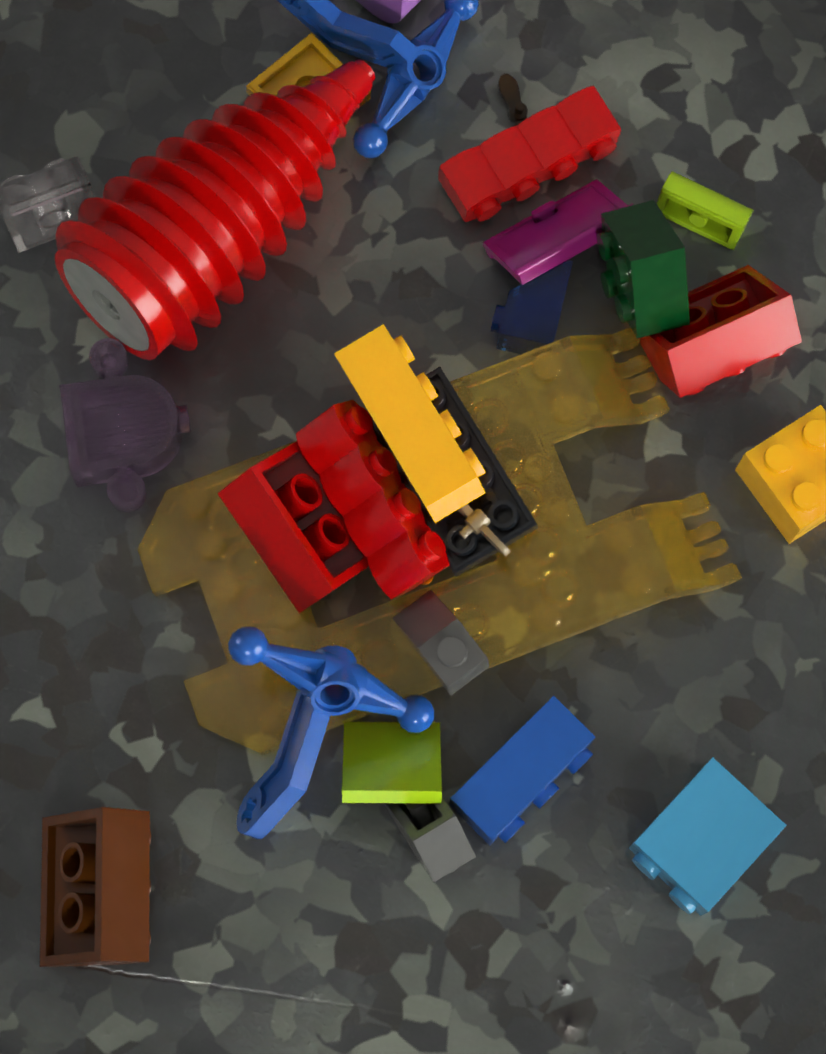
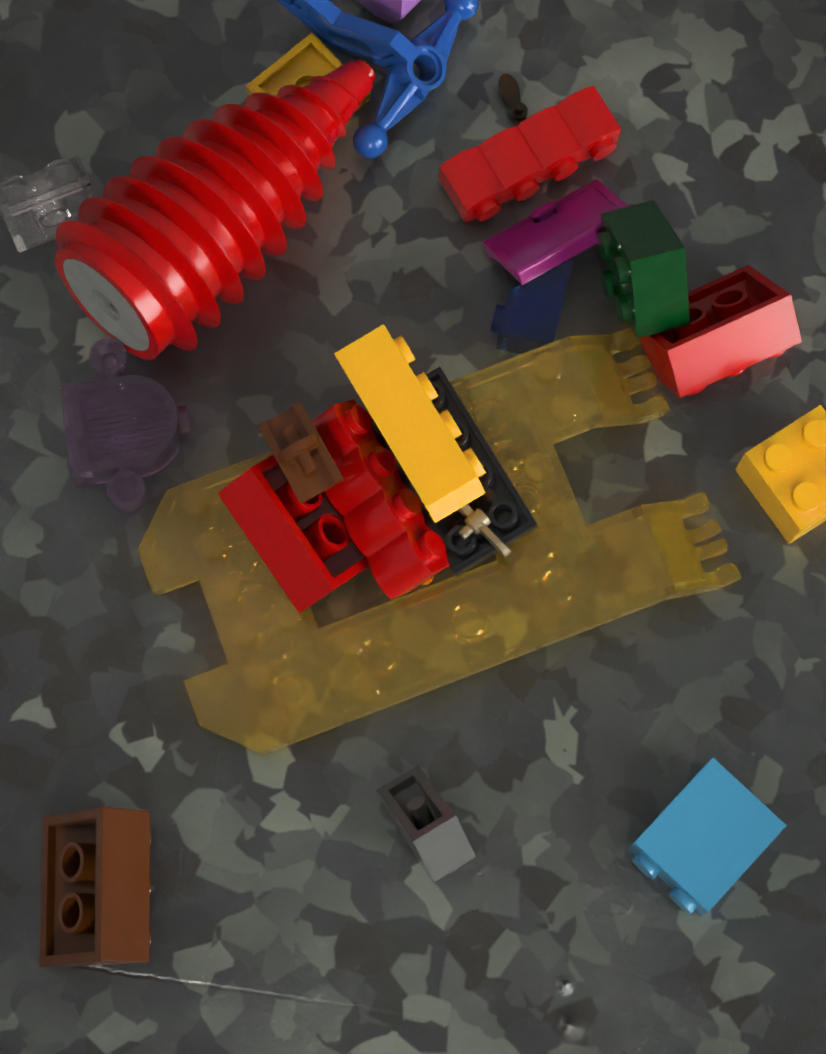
blue piece [228,626,435,839] -> none
lime tile [342,722,442,804] -> none
dark grey slope [392,590,489,696] -> none
blue brick [449,696,595,846] -> none
lime brick [656,171,753,250] -> none
none -> reddish brown hips [257,402,344,504]

